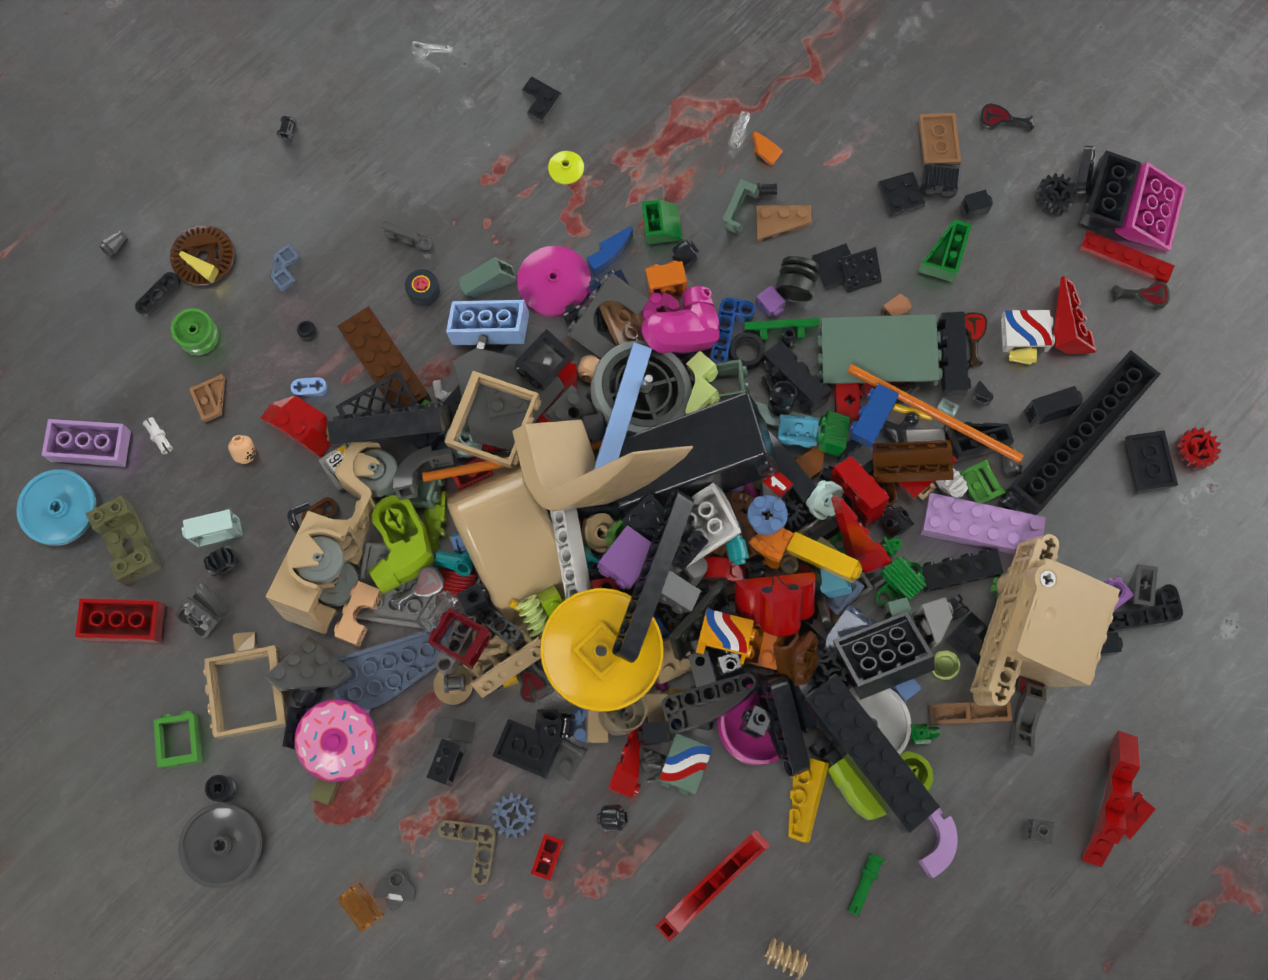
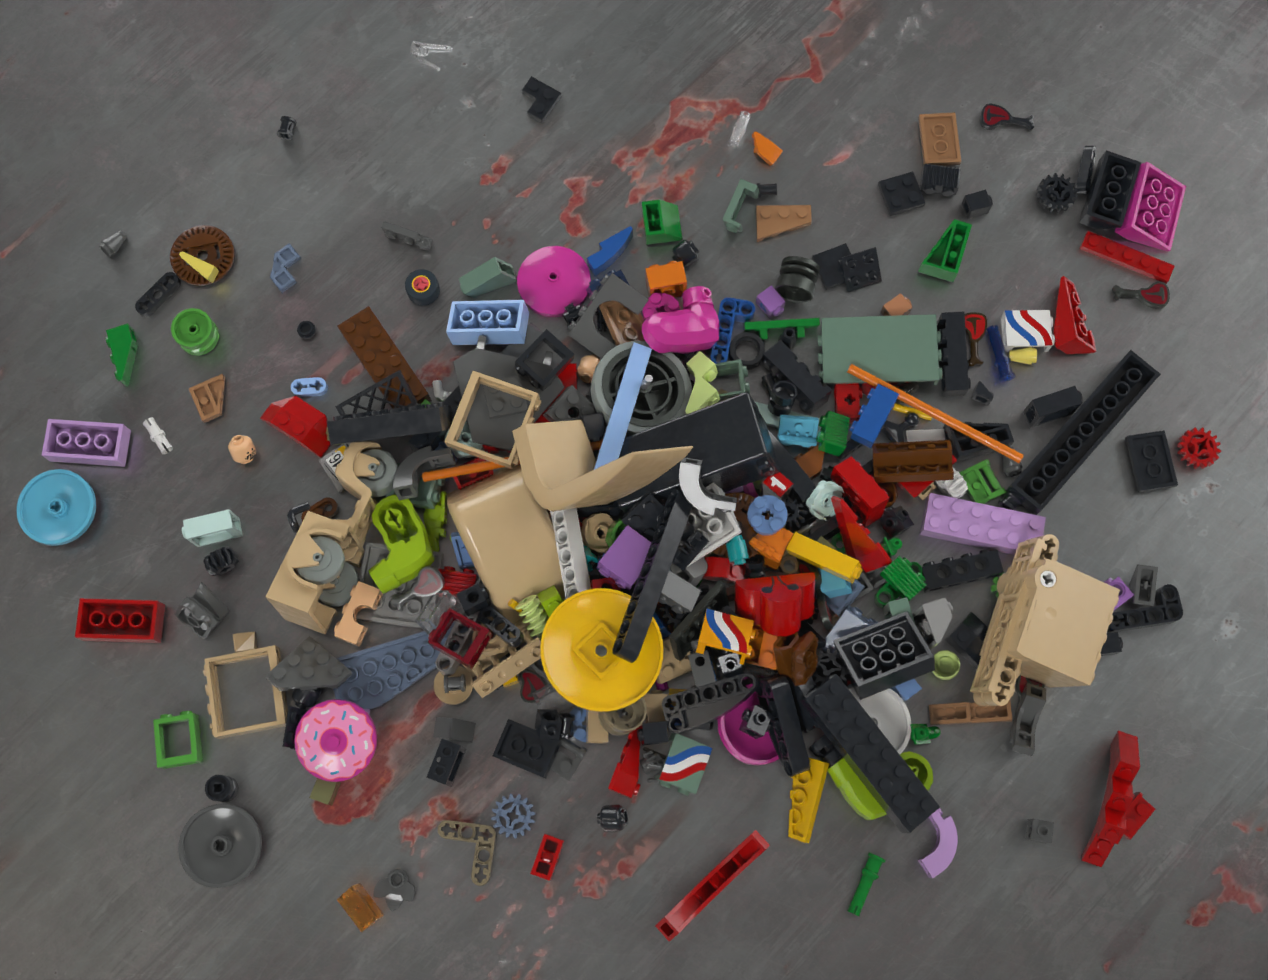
olive plate [86,495,163,586] -> none
teal piece [435,550,474,577] -> none
neon yellow dish [548,151,584,185] -> none
tan piece [763,938,810,980] -> none
light aqua slope [936,397,959,417] -> none
black wheel [947,594,970,621] -> none
none -> green slope [105,323,138,386]
none -> arch [679,458,737,515]
none -> clear blue pin [987,325,1016,382]

